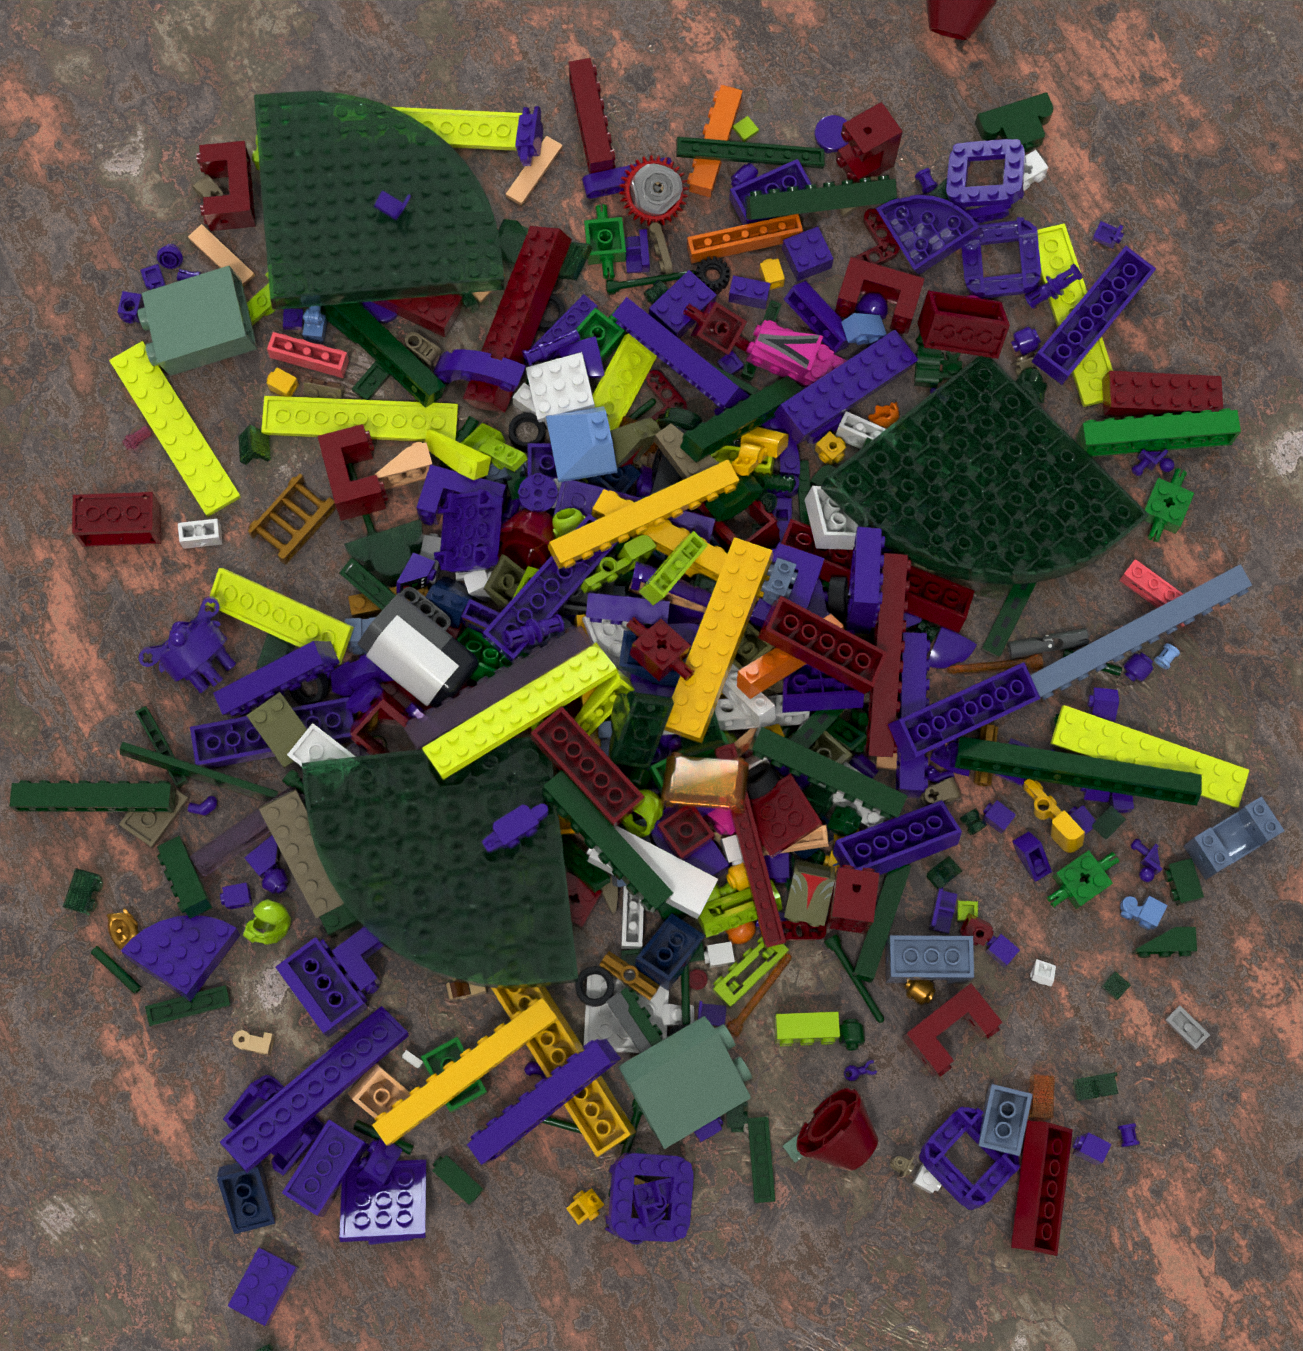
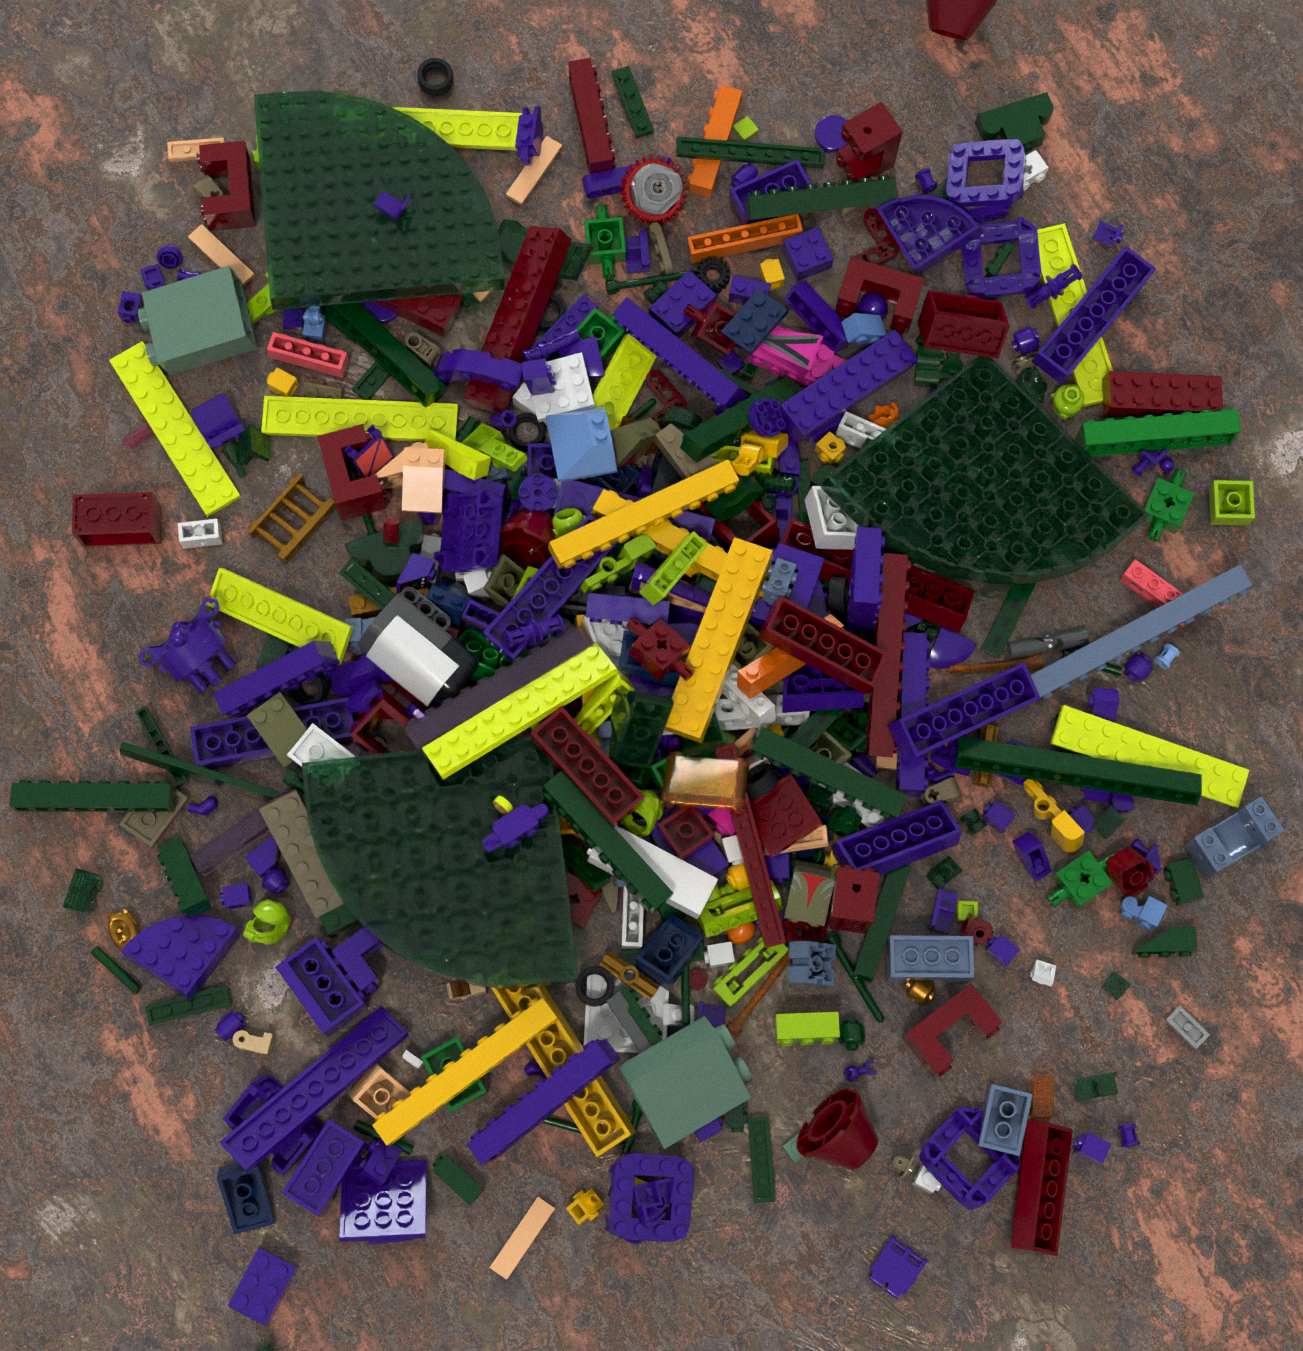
none -> light nougat tile [167,137,225,162]
none -> dark purple bracket [190,394,245,449]
none -> dark purple brick [215,1011,246,1041]
none -> clear green cone [221,442,247,478]
none -> flag [344,424,395,478]
none -> dark red piece [383,518,399,544]
none -> light nougat slope [402,447,446,513]
none -> black tyre [417,58,453,96]
none -> dark purple hinge [488,410,516,431]
none -> light nougat tile [489,1197,555,1280]
none -> neon yellow tile [493,796,513,815]
none -> dark purple brick [522,359,557,396]
none -> dark green plate [611,66,654,139]
none -> dark blue plate [721,289,788,355]
none -> dark purple tile [749,398,786,438]
none -> sand blue brick [788,941,836,986]
none -> dark purple plate [869,1235,928,1299]
none -> dark green plate [985,241,1014,277]
none -> lime piece [1051,384,1085,420]
none -> dark red brick [1106,847,1154,896]
none -> lime brick [1208,480,1255,525]

